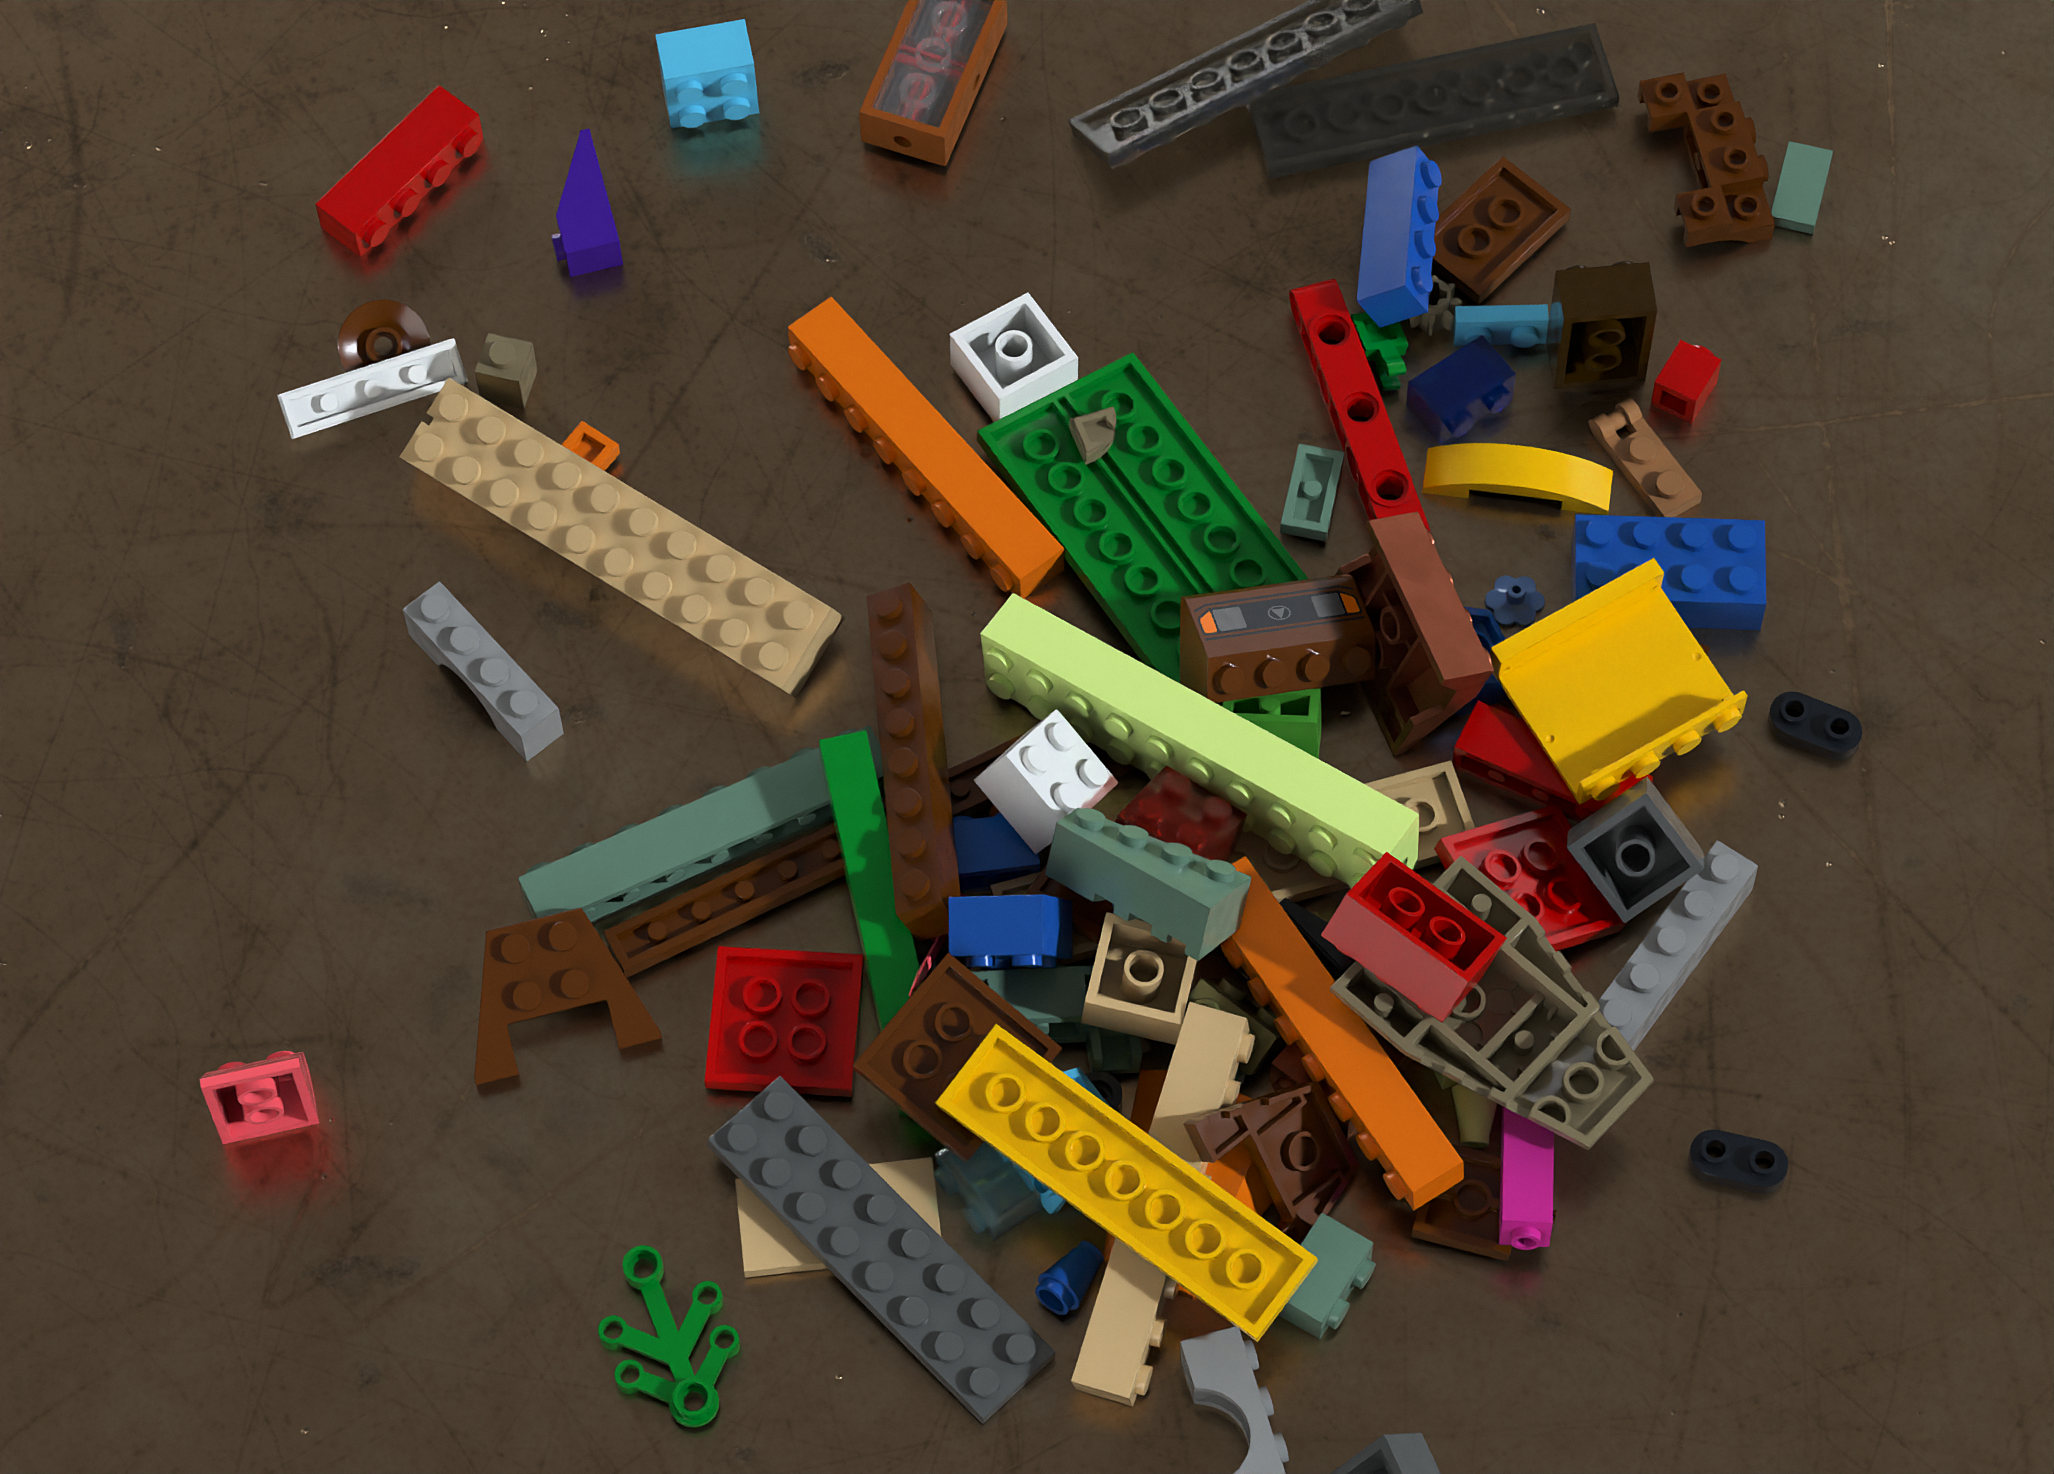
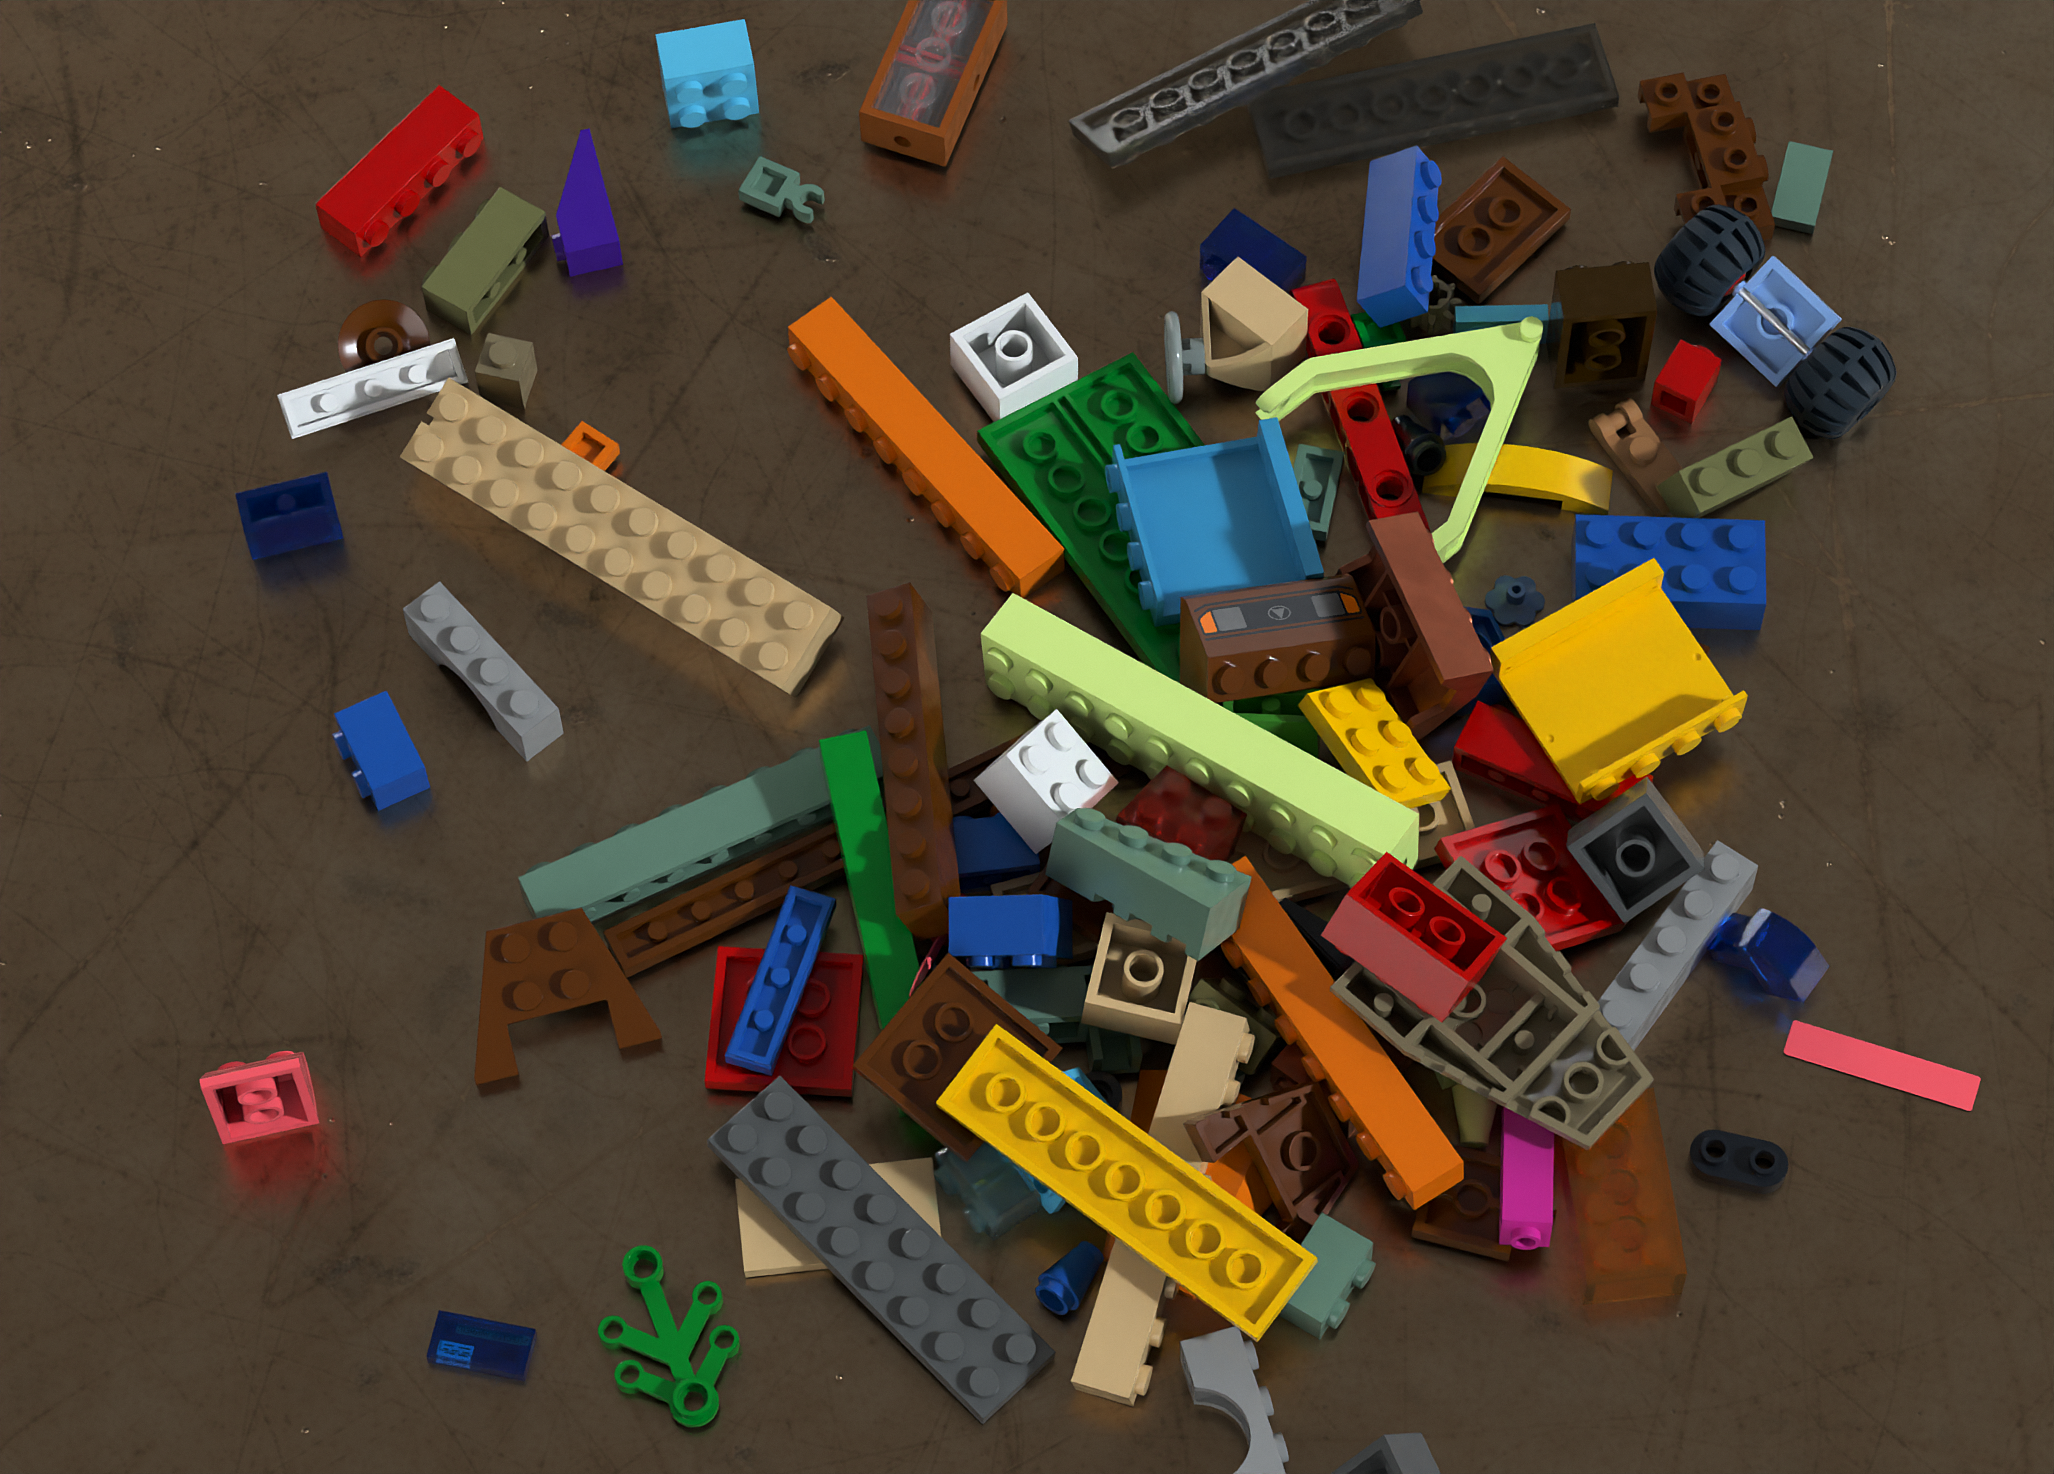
dark tan tile [1069,407,1116,465] -> none
black plate [1768,692,1862,760] -> none
none -> clear blue brick [235,472,344,560]
none -> blue brick [332,690,430,811]
none -> olive brick [422,187,549,335]
none -> clear blue tile [426,1310,537,1381]
none -> blue tile [725,885,837,1076]
none -> sand green plate [738,156,825,223]
none -> dark azure panel [1105,417,1324,627]
none -> tan piece [1164,257,1308,404]
none -> clear blue brick [1200,208,1307,294]
none -> yellowish green piece [1255,316,1543,563]
none -> yellow plate [1298,678,1451,809]
none -> black cone [1391,415,1446,476]
none -> clear orange brick [1554,1087,1687,1305]
none -> black plate [1654,204,1897,439]
none -> olive brick [1657,416,1814,518]
none -> clear blue brick [1706,908,1830,1003]
none -> coral sticker [1784,1020,1981,1111]

